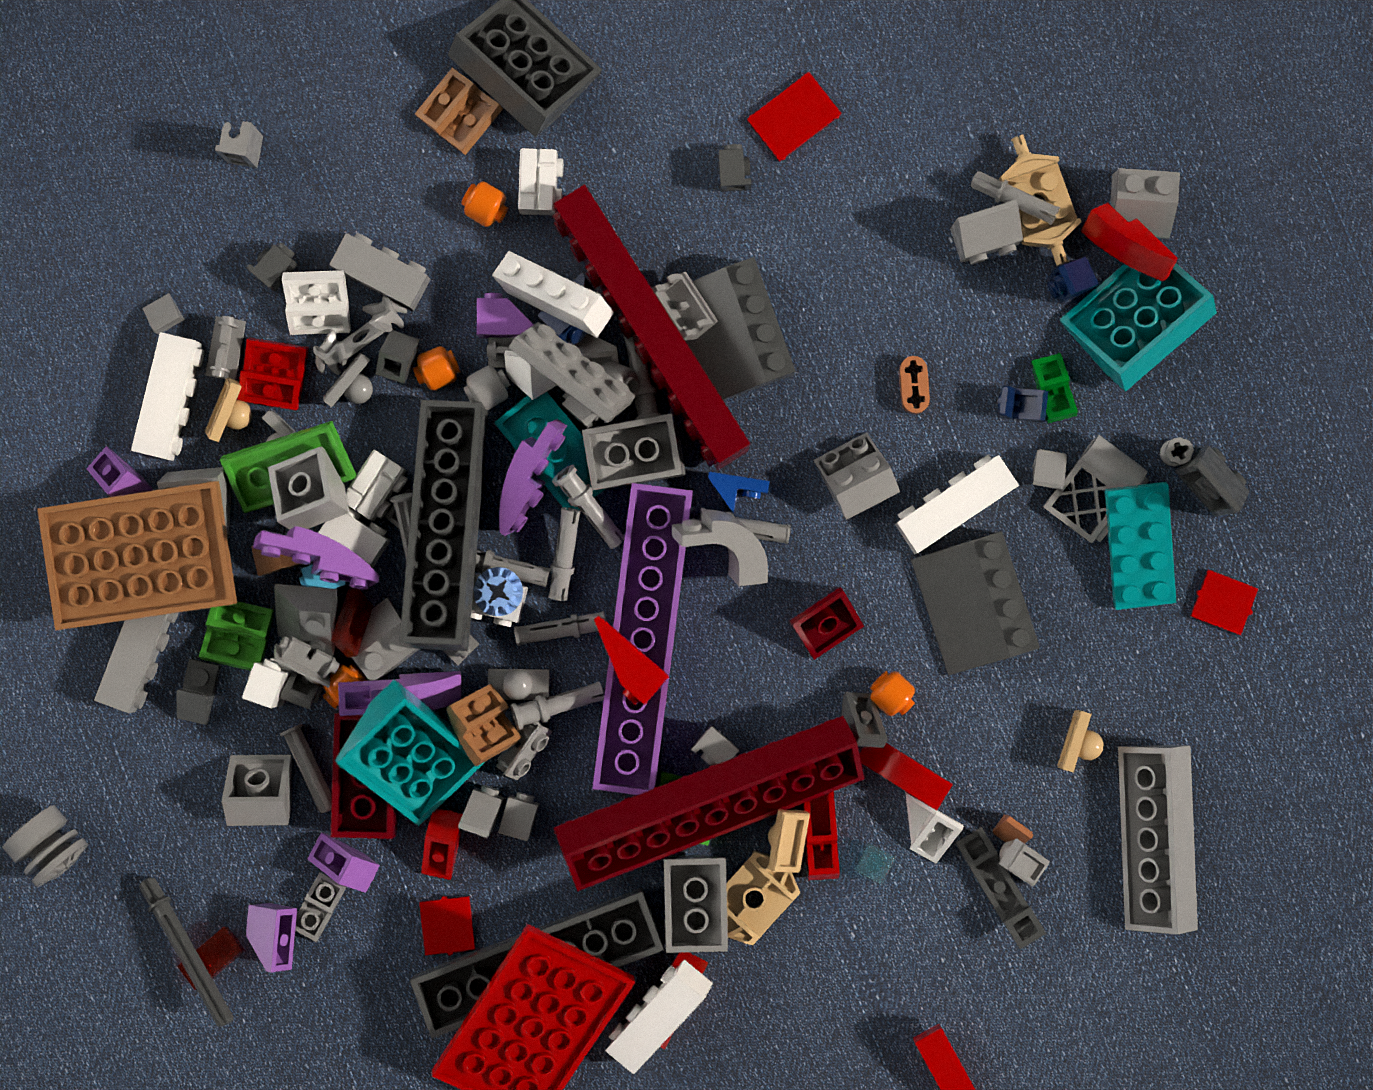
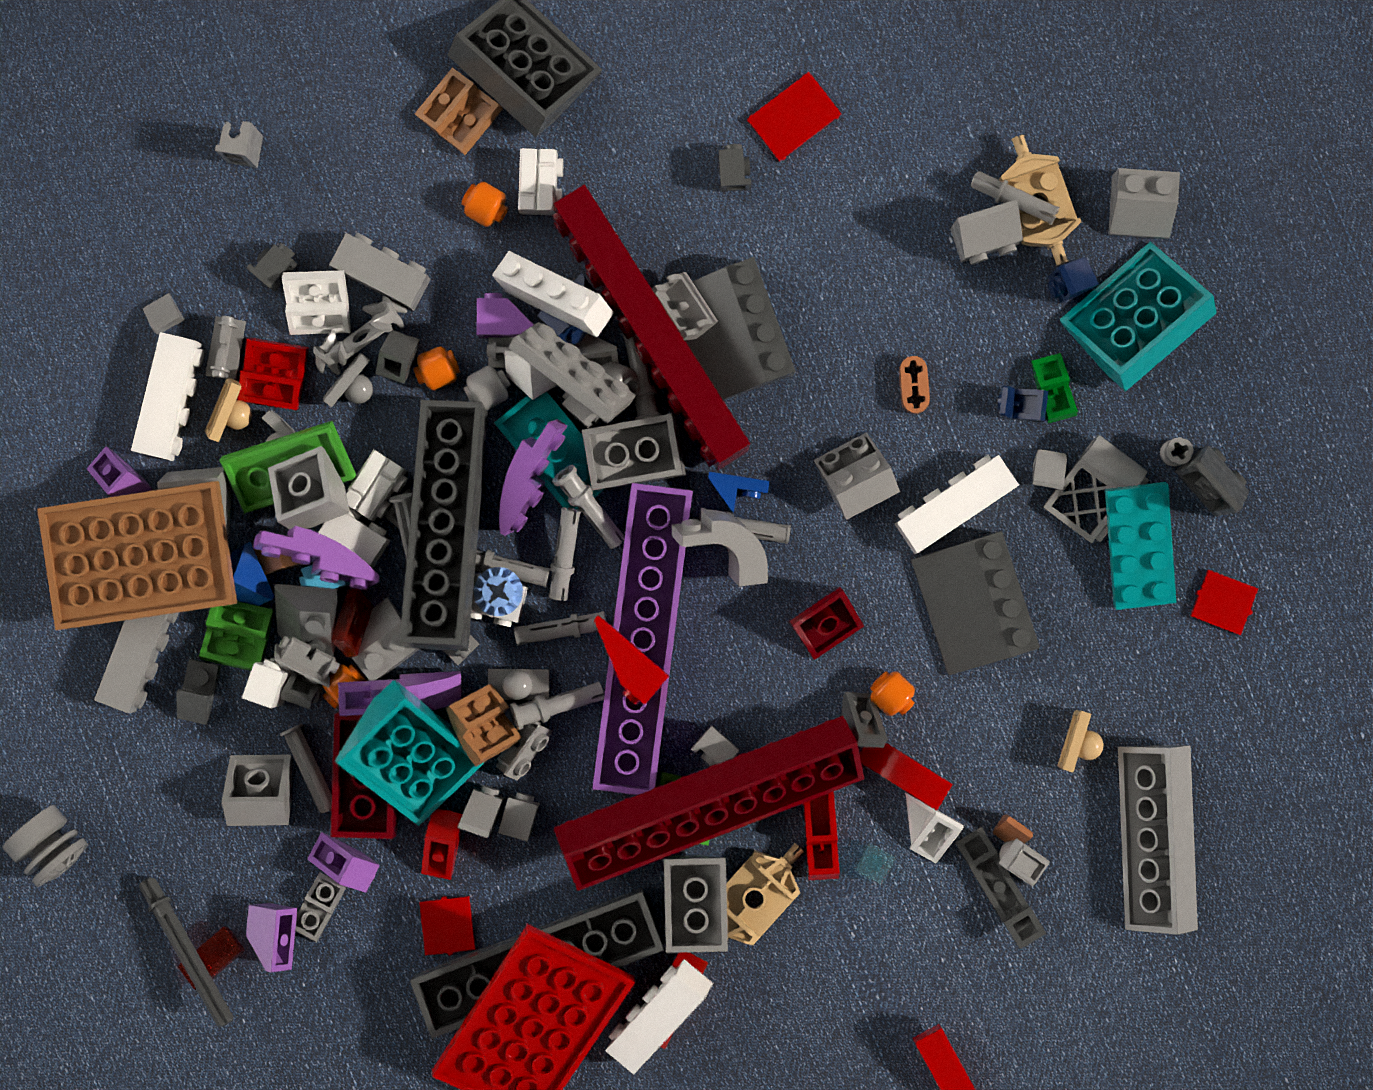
tan tile [768,809,810,873] -> none
red slope [1081,203,1178,281] -> none
none -> blue slope [230,542,275,606]

